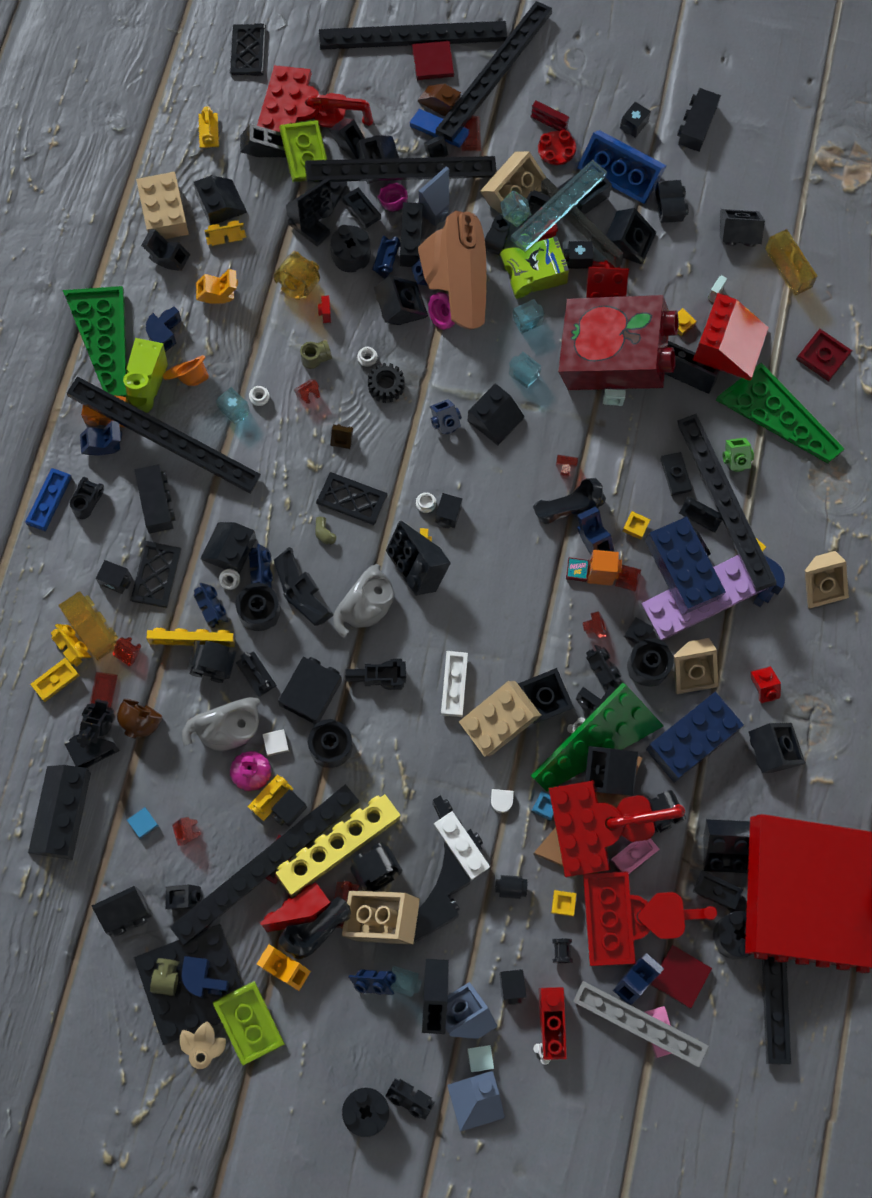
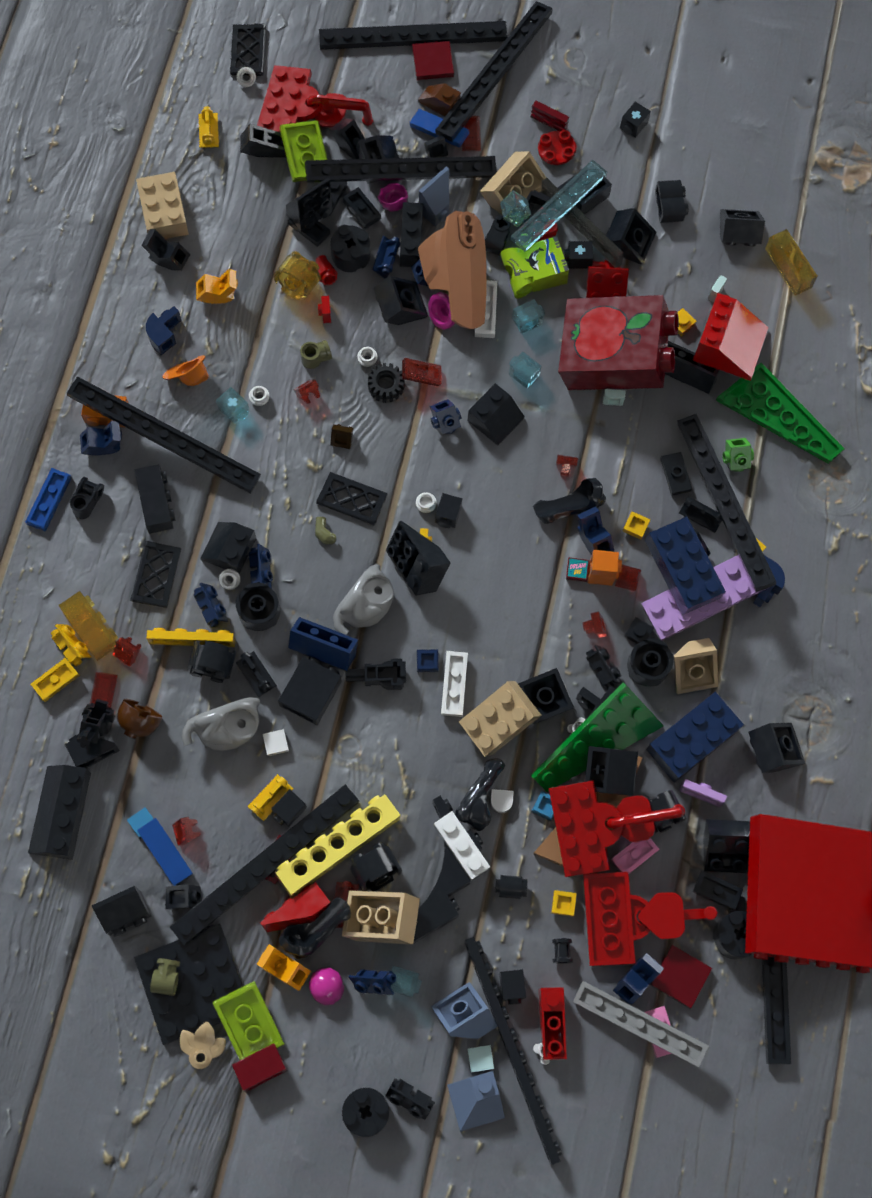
green wing [63,286,128,399] -> none
black brick [96,560,132,594] -> none
lime piece [123,338,168,413] -> none
dark blue brick [182,956,229,998] -> none
black slope [193,175,247,225] -> none
yellow hinge [204,220,246,246] -> none
dark pink hair [230,751,271,791] -> none
black plate [274,547,333,626] -> none
black brick [308,719,353,768] -> none
black brick [422,959,449,1034] -> none
blue slope [577,130,667,204] -> none
black brick [677,88,721,152] -> none
red bracket [751,666,781,703] -> none
dark red tile [796,328,853,382] -> none
tan slope [805,551,849,609] -> none
none -> blue tile [137,818,193,886]
none -> dark red brick [232,1043,288,1092]
none -> white plate [237,67,256,87]
none -> dark blue brick [288,617,358,671]
none -> dark pink hair [309,967,344,1005]
none -> red cone [315,255,338,285]
none -> clear red plate [402,358,442,386]
none -> dark blue tile [417,649,439,672]
none -> black hair [455,758,505,831]
none -> black plate [464,937,562,1165]
none -> white plate [475,280,497,338]
none -> lavender plate [680,779,727,807]

